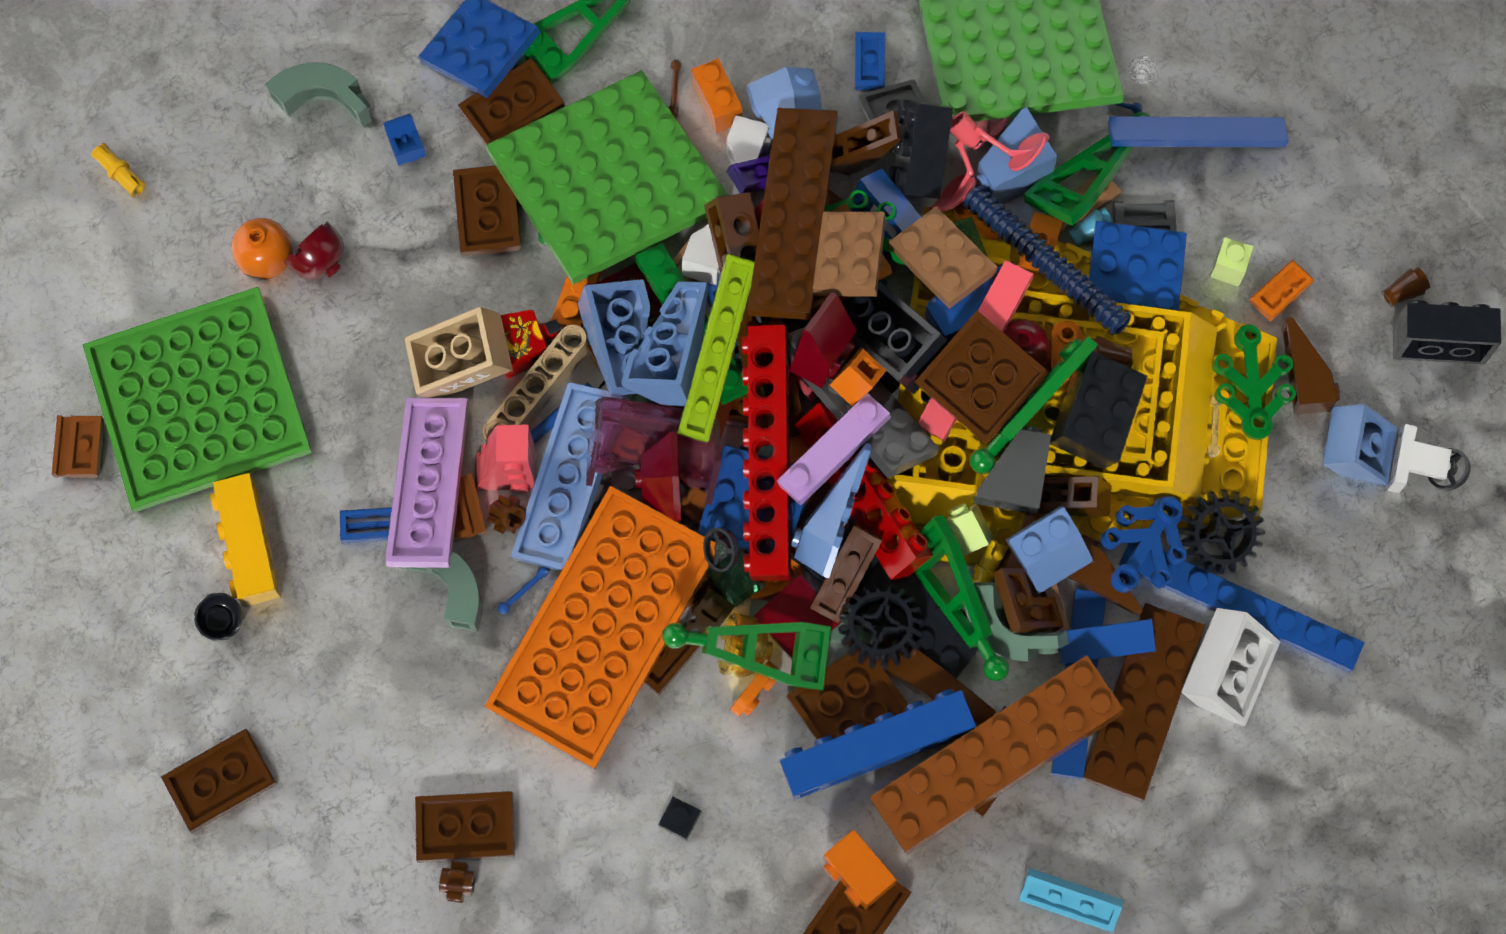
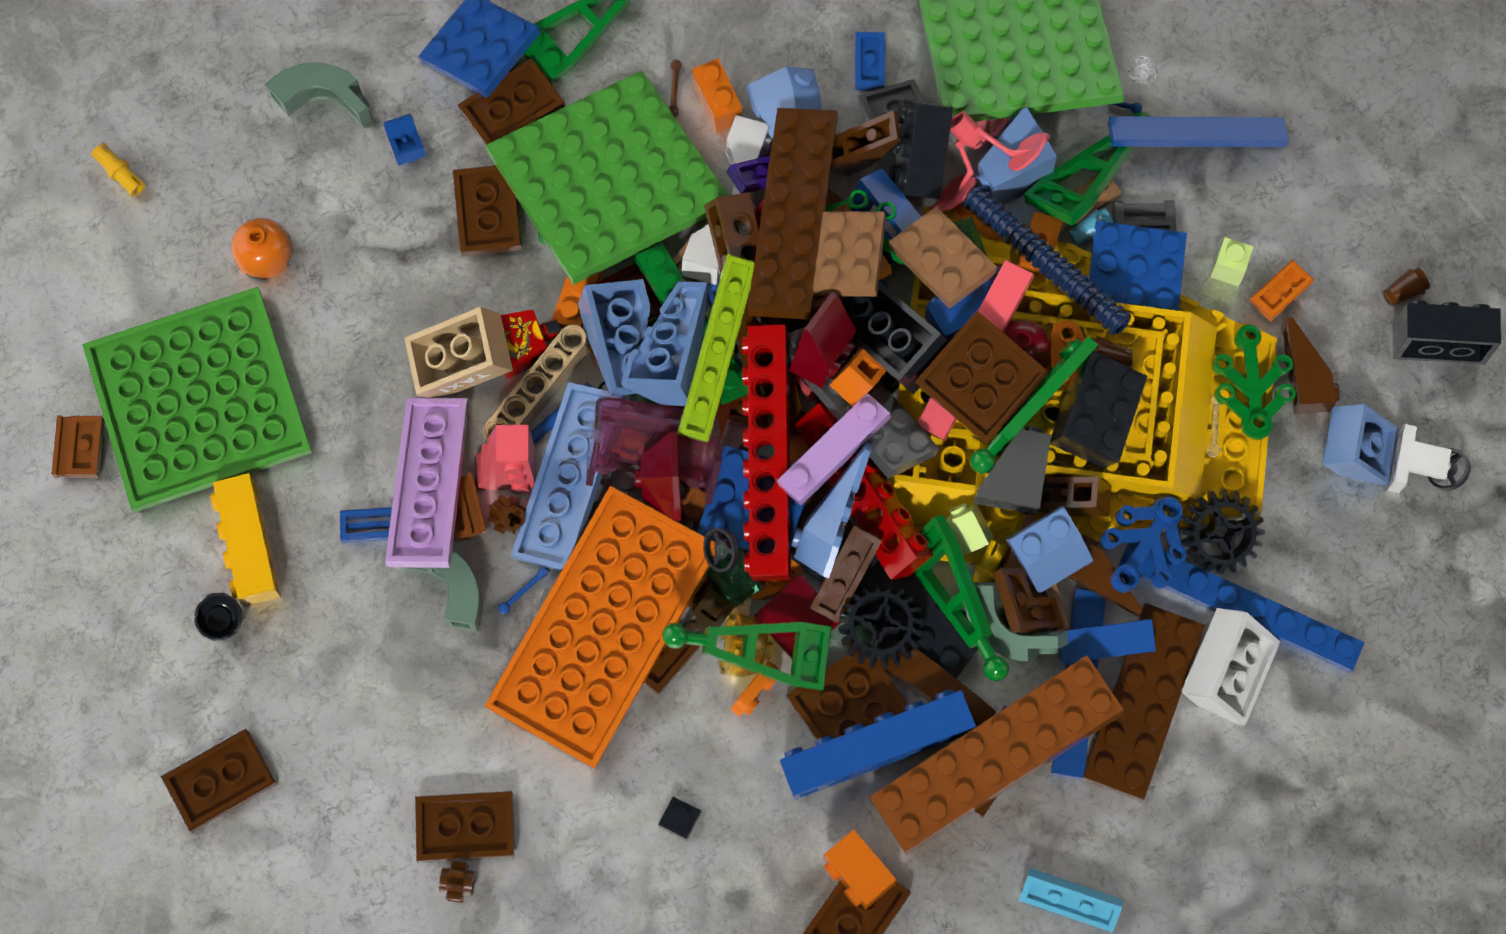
dark red cylinder [284,221,344,280] -> none

